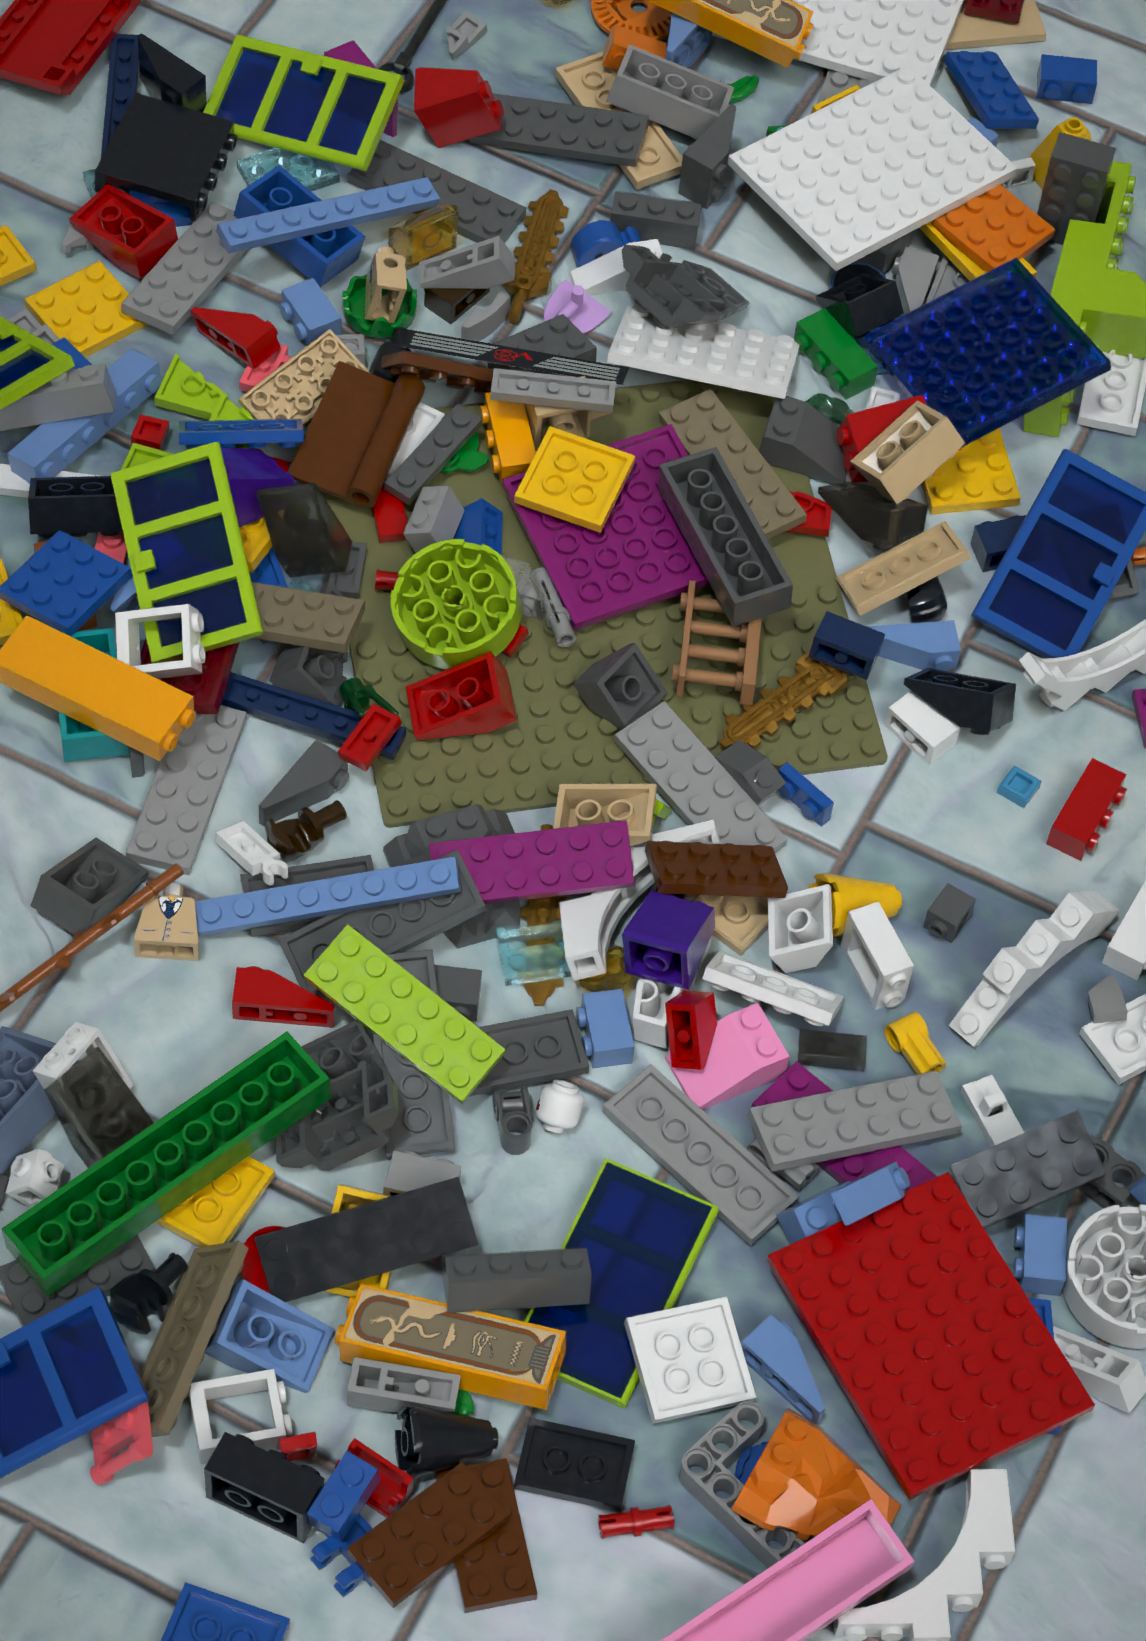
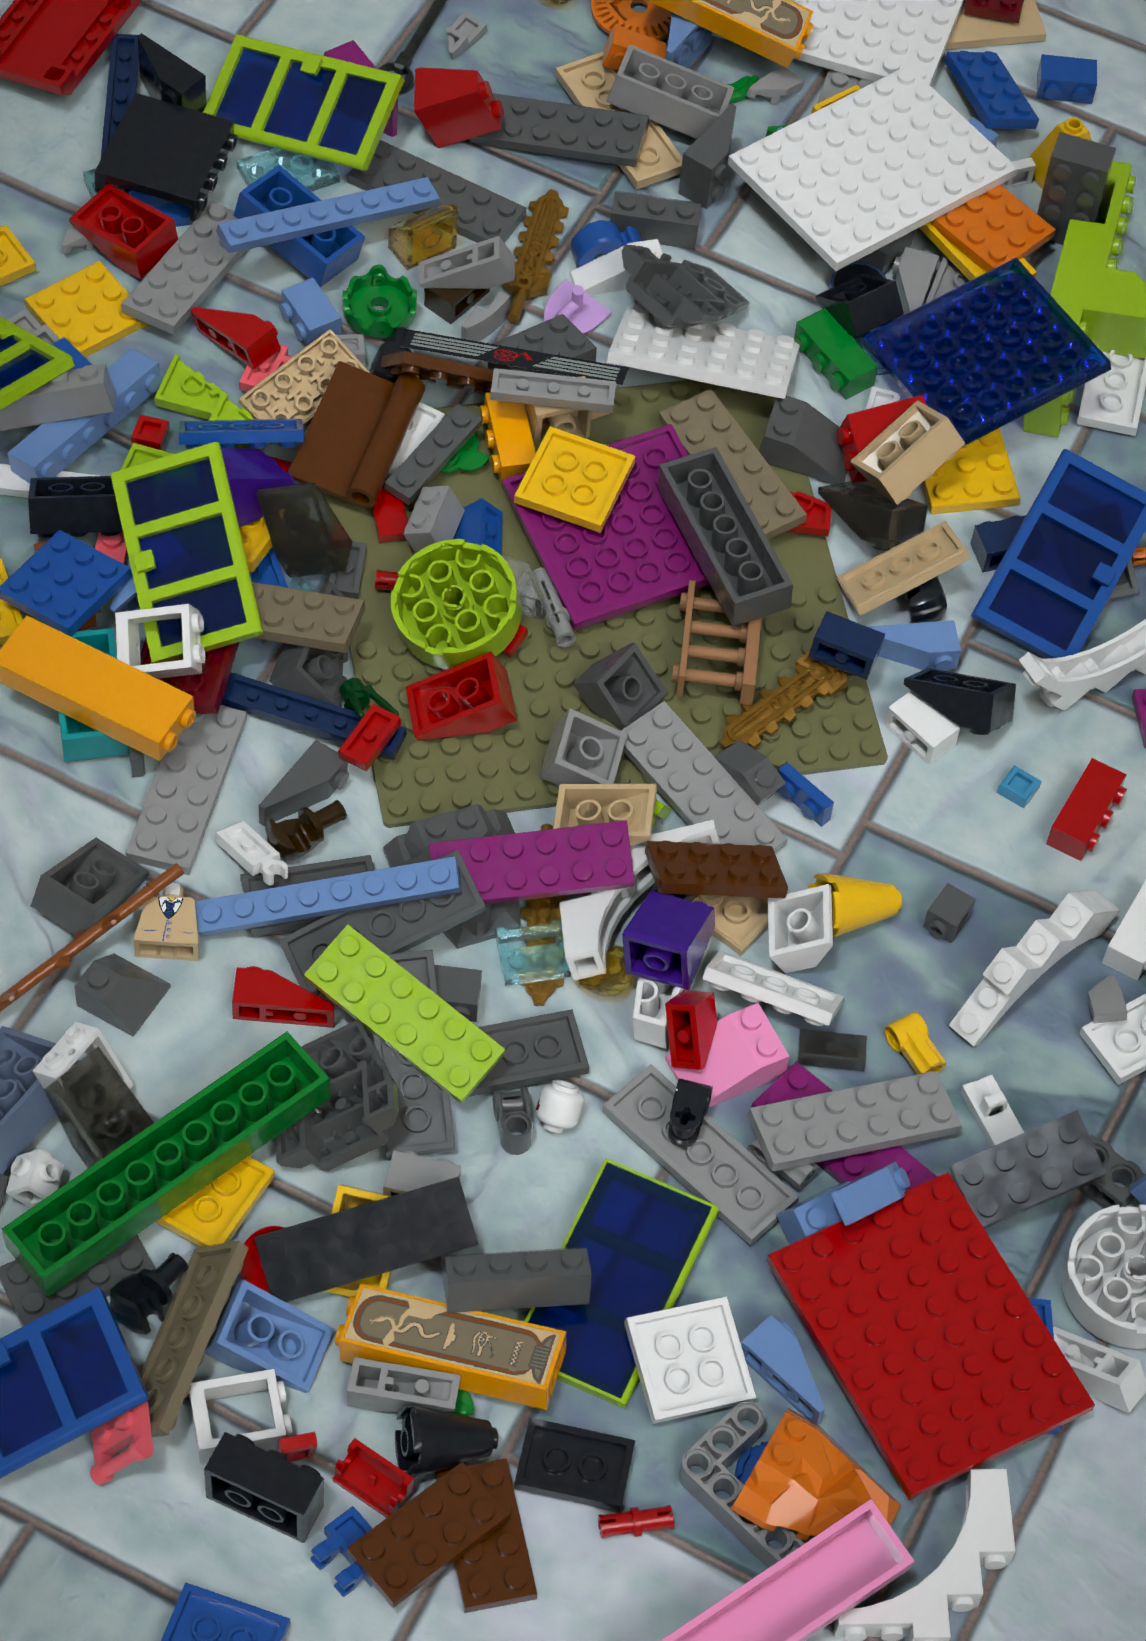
blue brick [307,1451,380,1542] -> none
tan torso [365,246,407,323] -> none
medium blue brick [576,989,635,1069] -> none
clear green hat [805,393,854,426] -> none
white window [841,902,914,1010] -> none
medium blue brick [1013,1214,1067,1296] -> none
none -> dark grey slope [74,953,171,1037]
none -> light grey slope [539,708,627,786]
none -> black piece [668,1078,713,1147]
none -> light grey slope [746,66,805,105]

